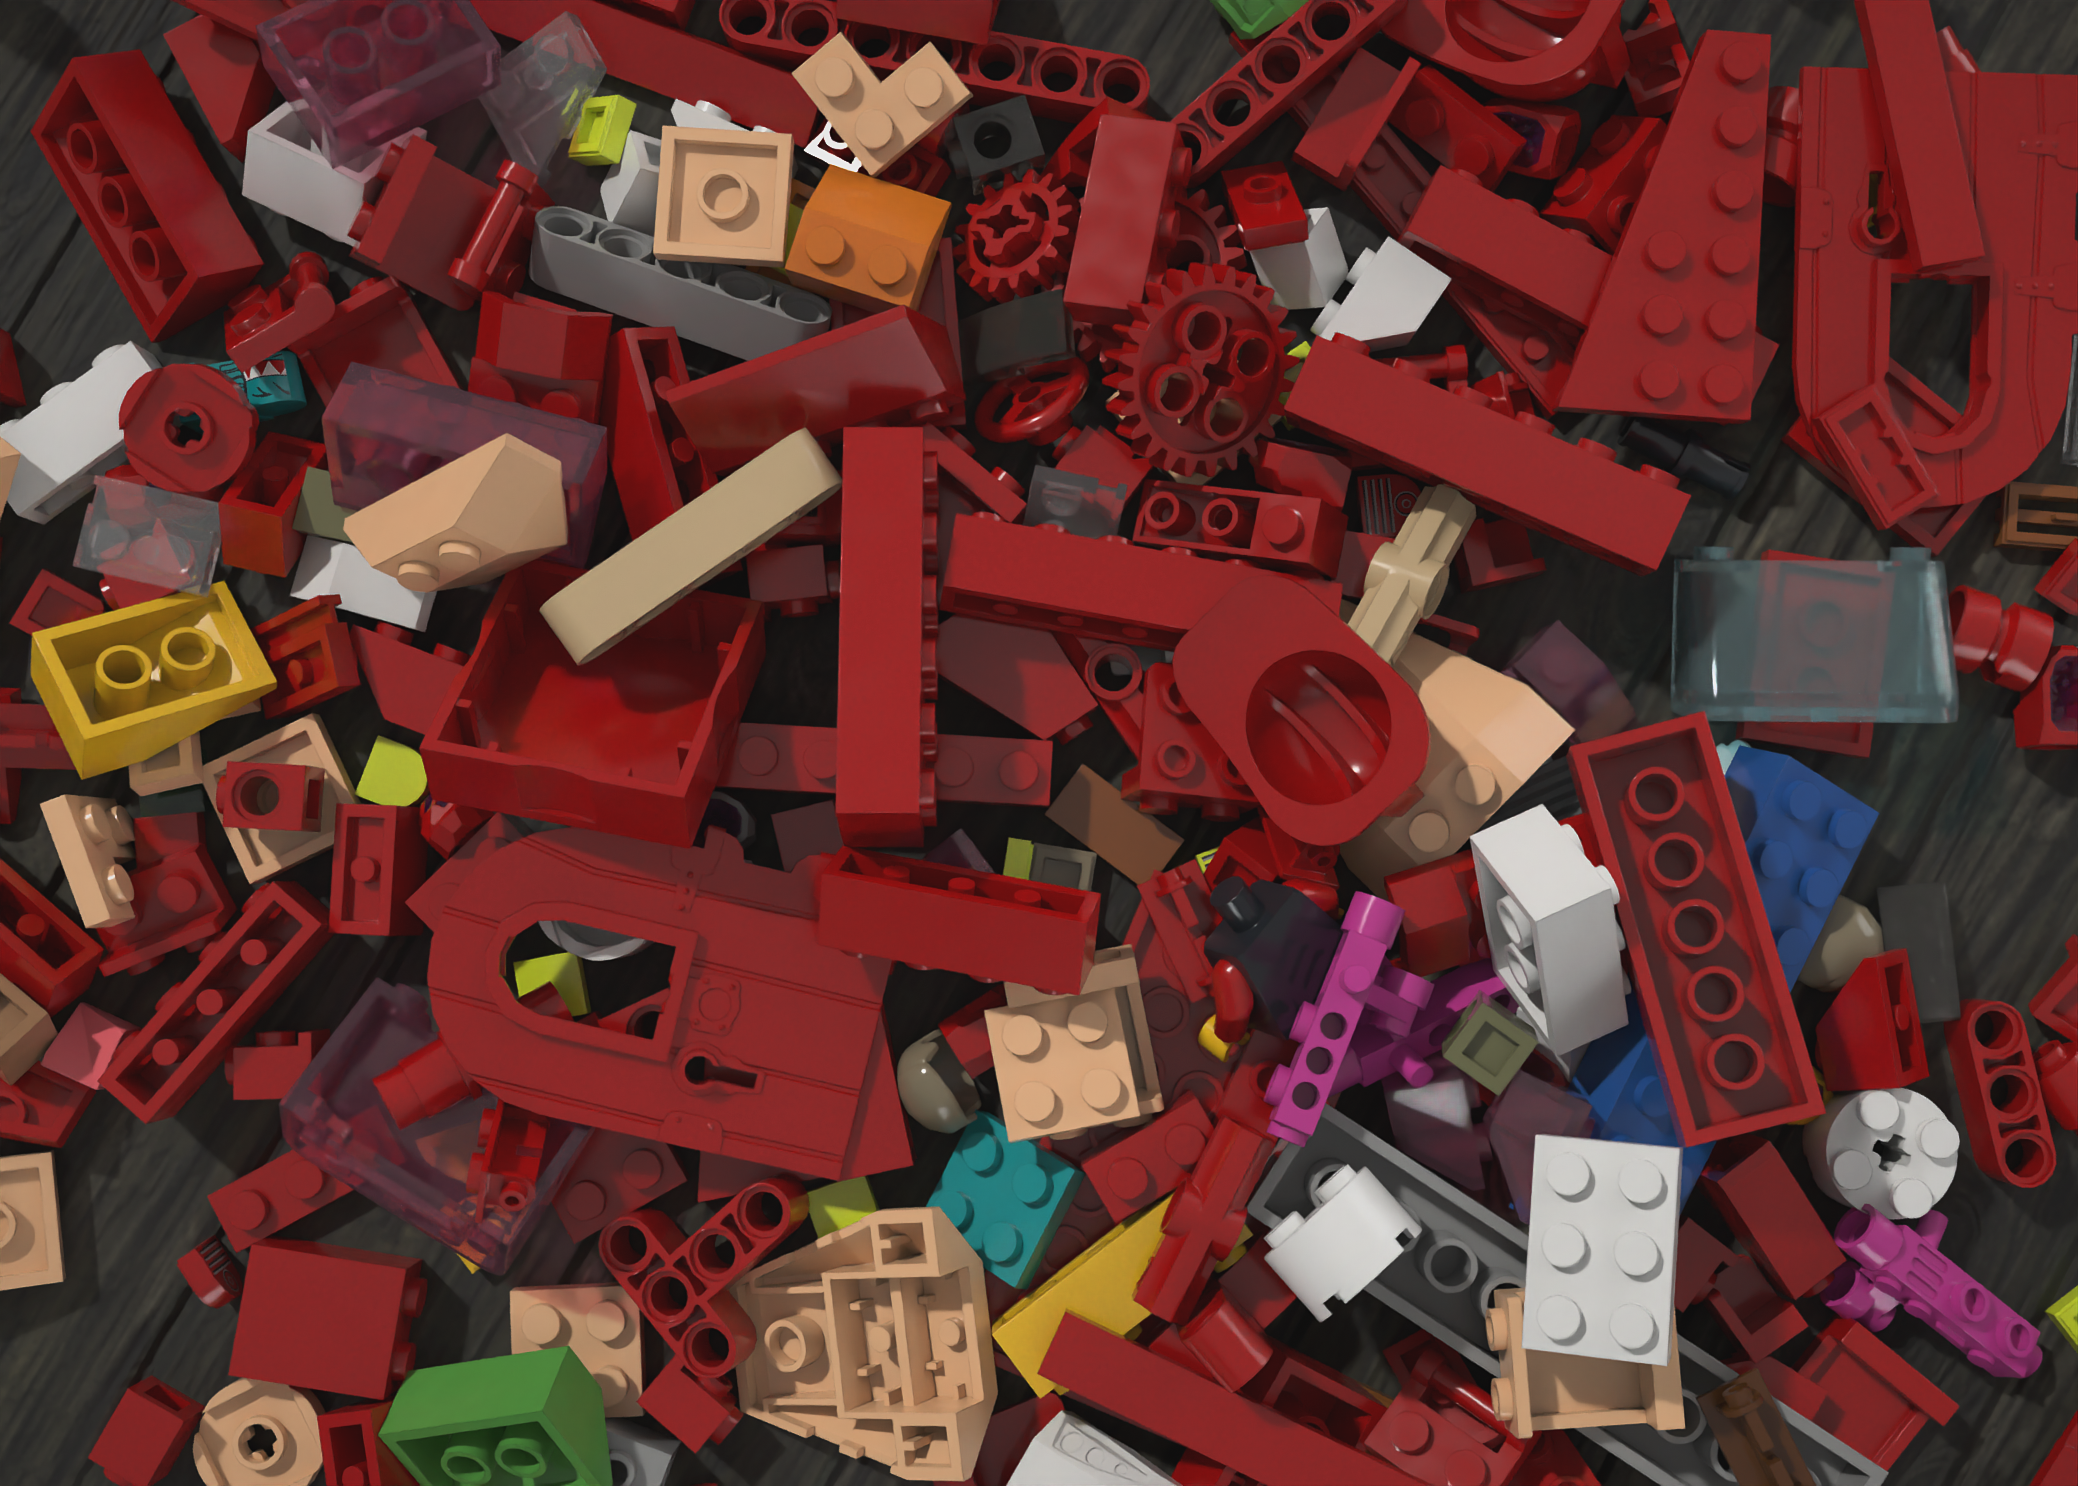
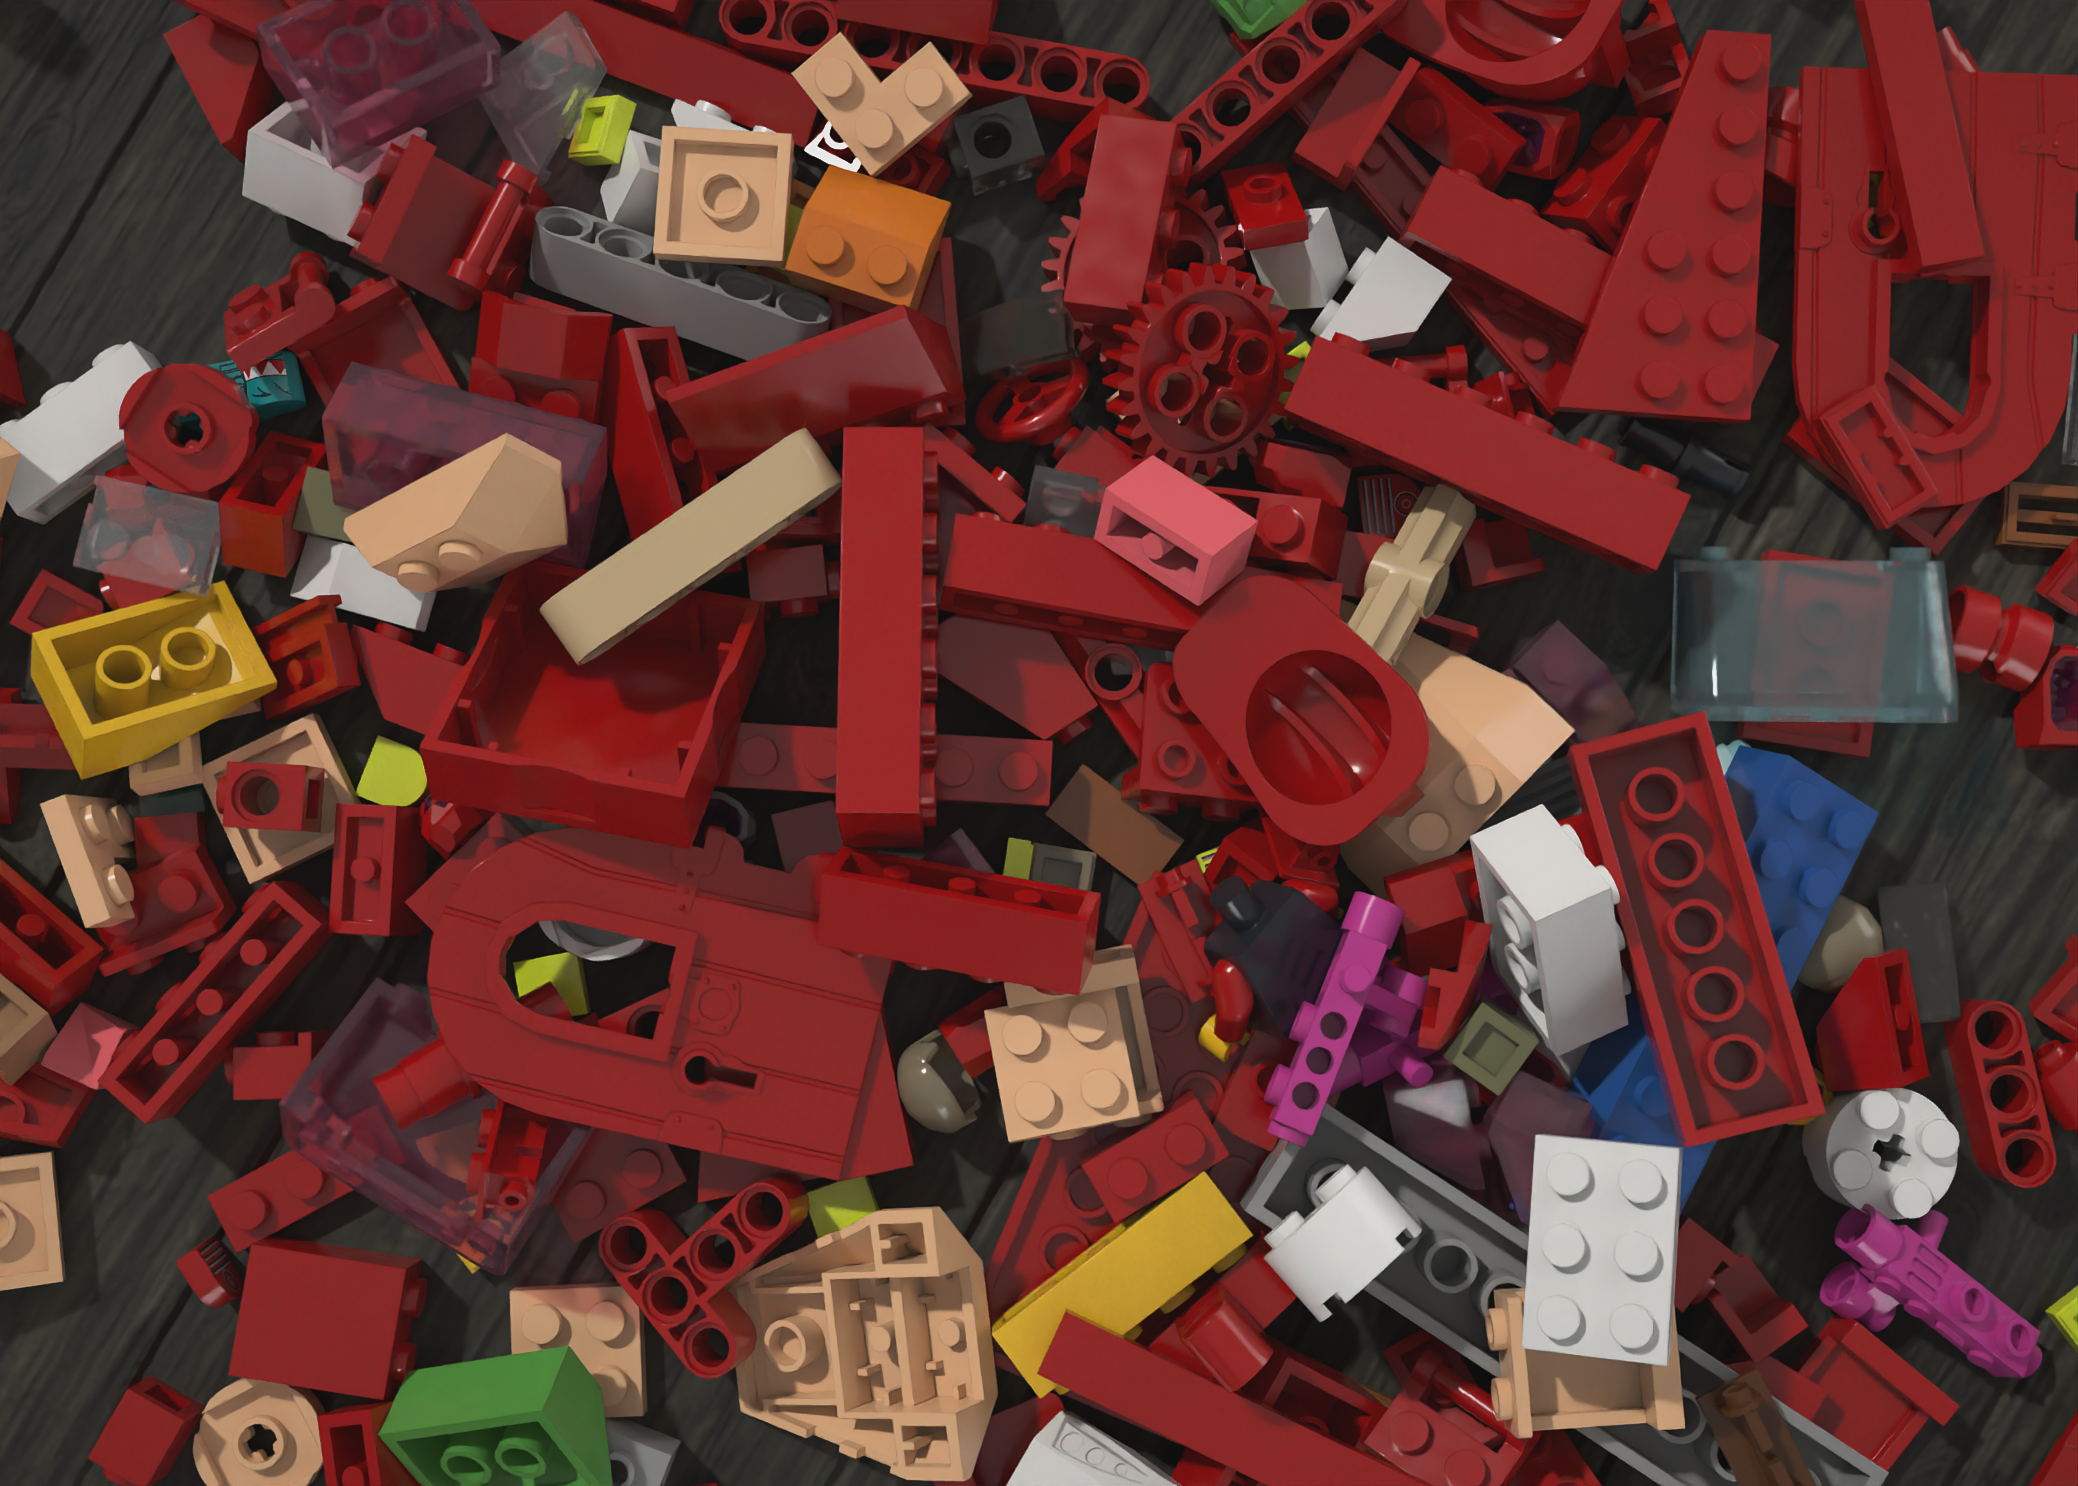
red slope [30,49,264,343] -> none
red brick [636,1354,744,1454] -> none
teal plate [926,1109,1086,1289] -> none
red gear [952,169,1081,307] -> none
red piece [1132,1114,1276,1326] -> none
red slope [1695,1133,1846,1300] -> none
none -> coral brick [1094,455,1258,606]
none -> red slope [1417,920,1492,1050]

